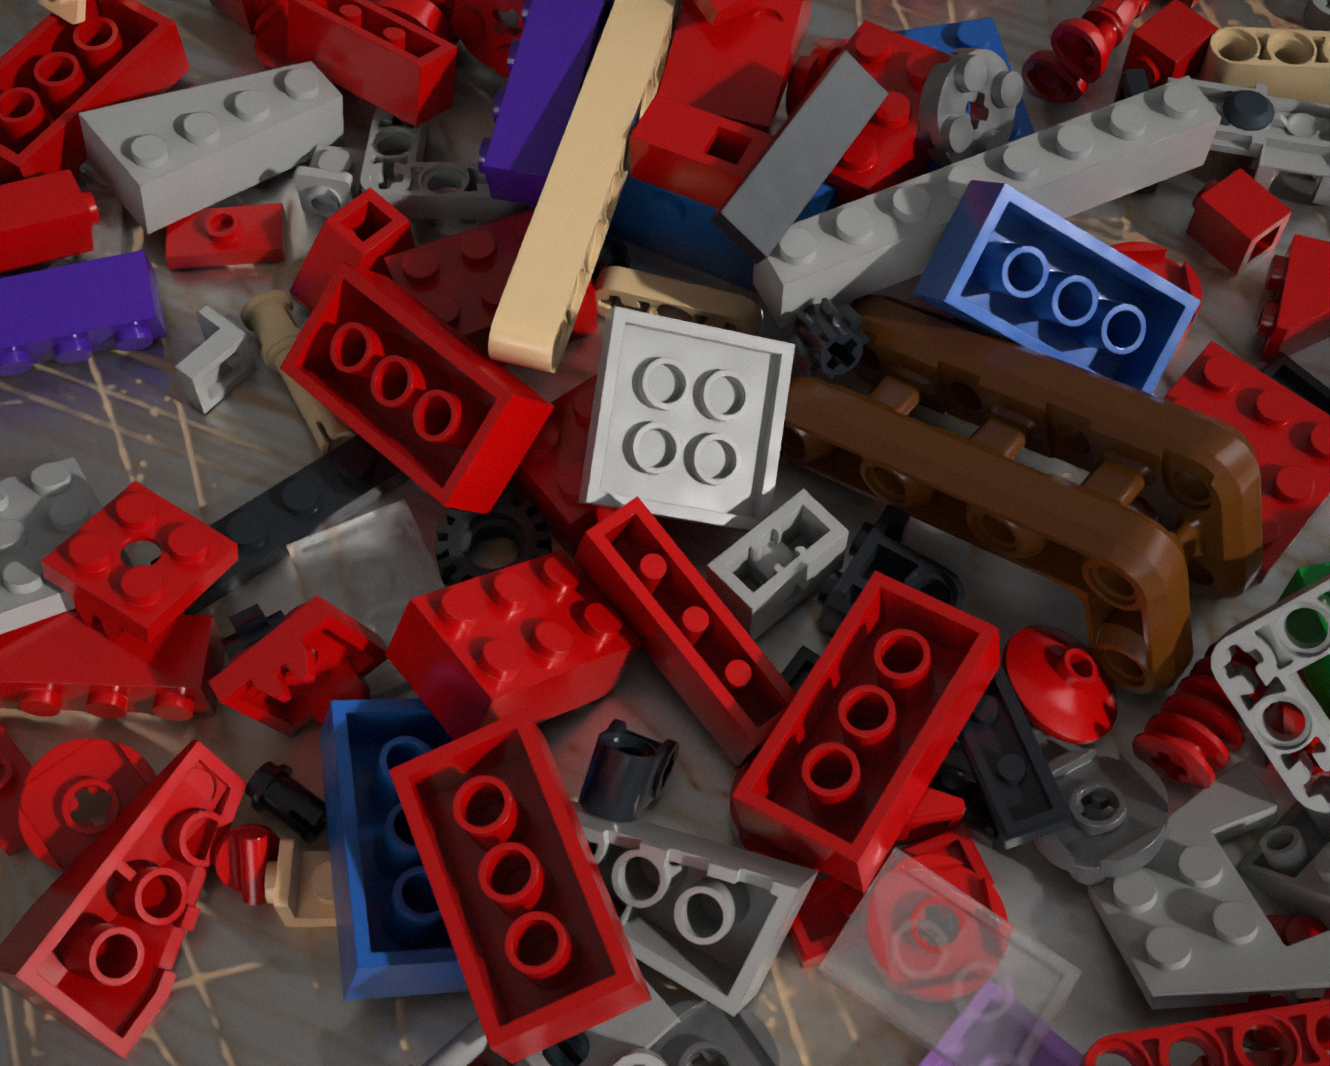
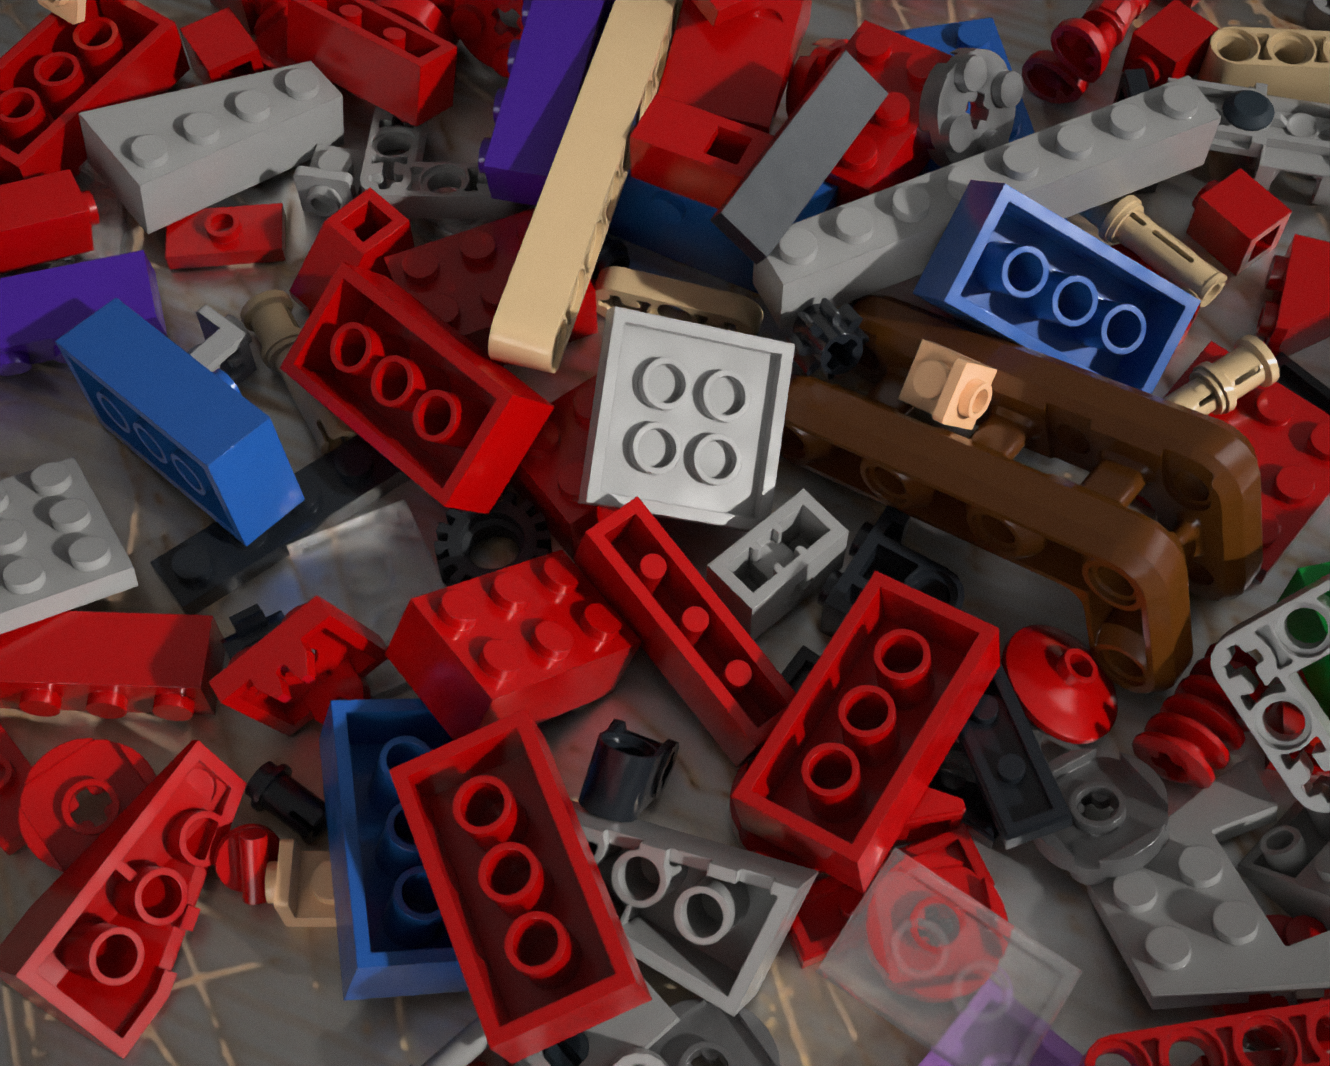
red piece [41,481,238,644] -> none
none -> blue brick [55,298,305,547]
none -> red brick [179,7,265,85]
none -> light nougat bracket [898,339,997,430]
none -> tan pin [1079,194,1228,307]
none -> tan pin [1163,334,1280,415]

